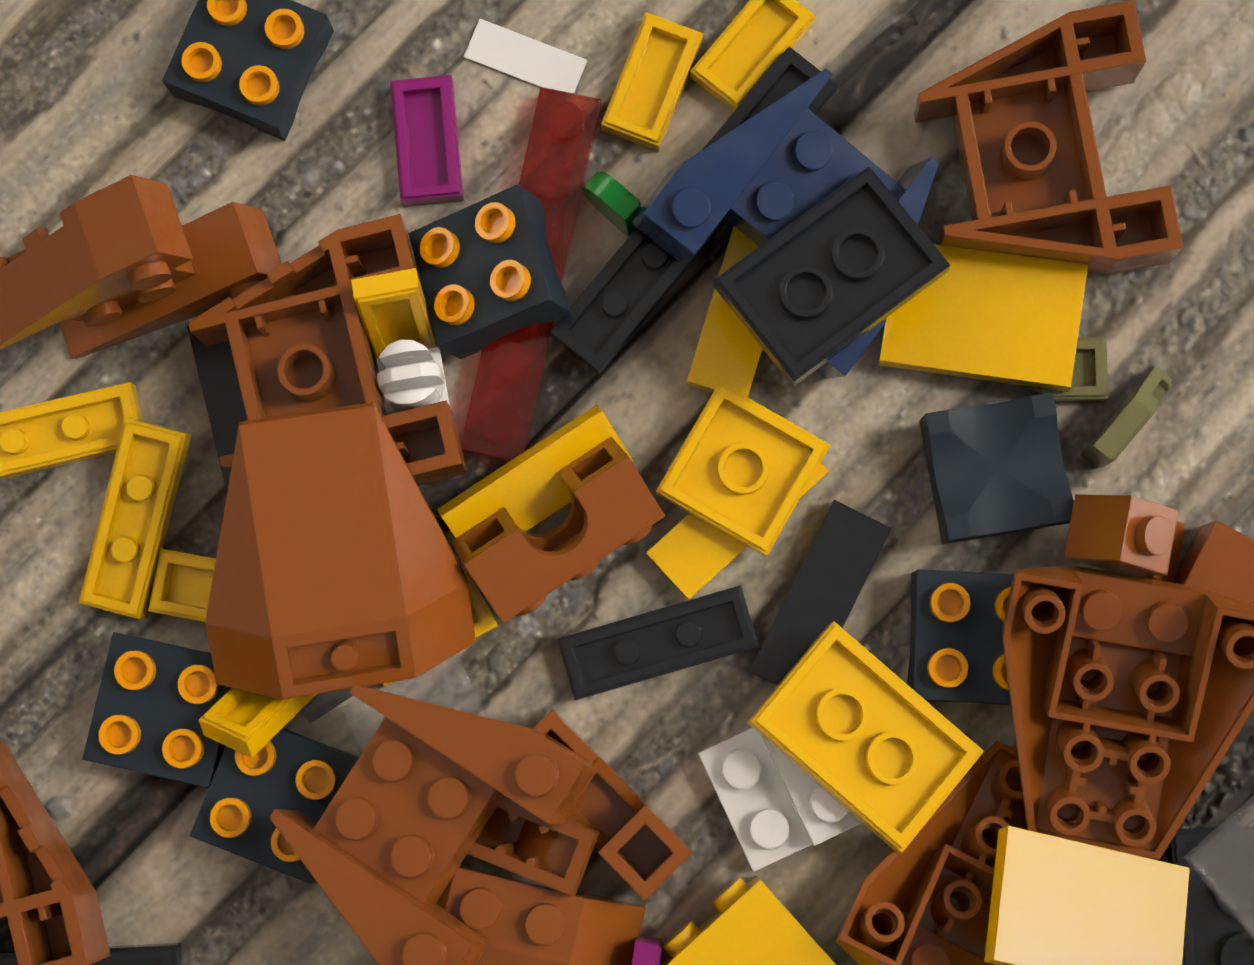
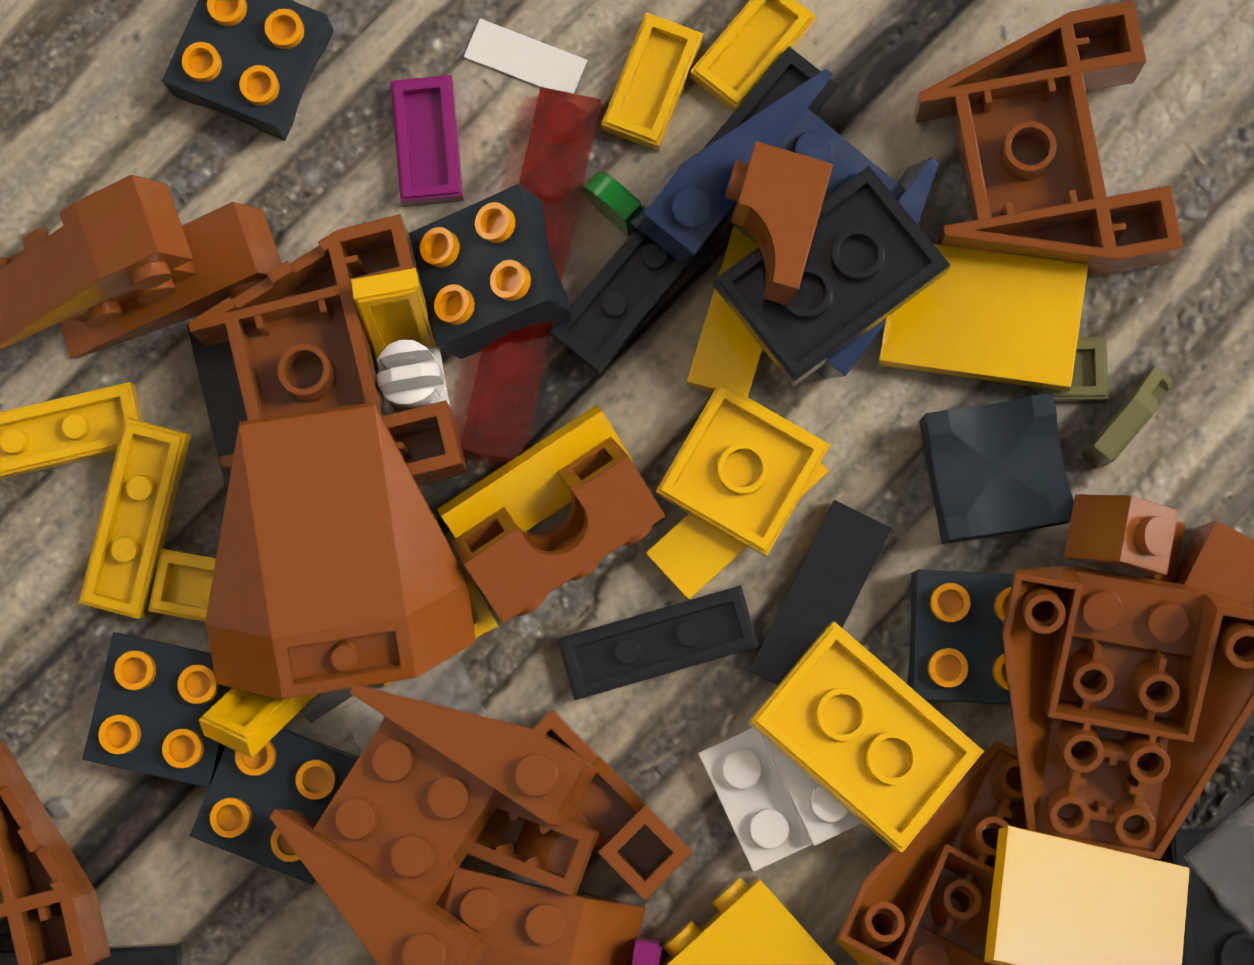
none -> dark orange arch [724,141,833,306]

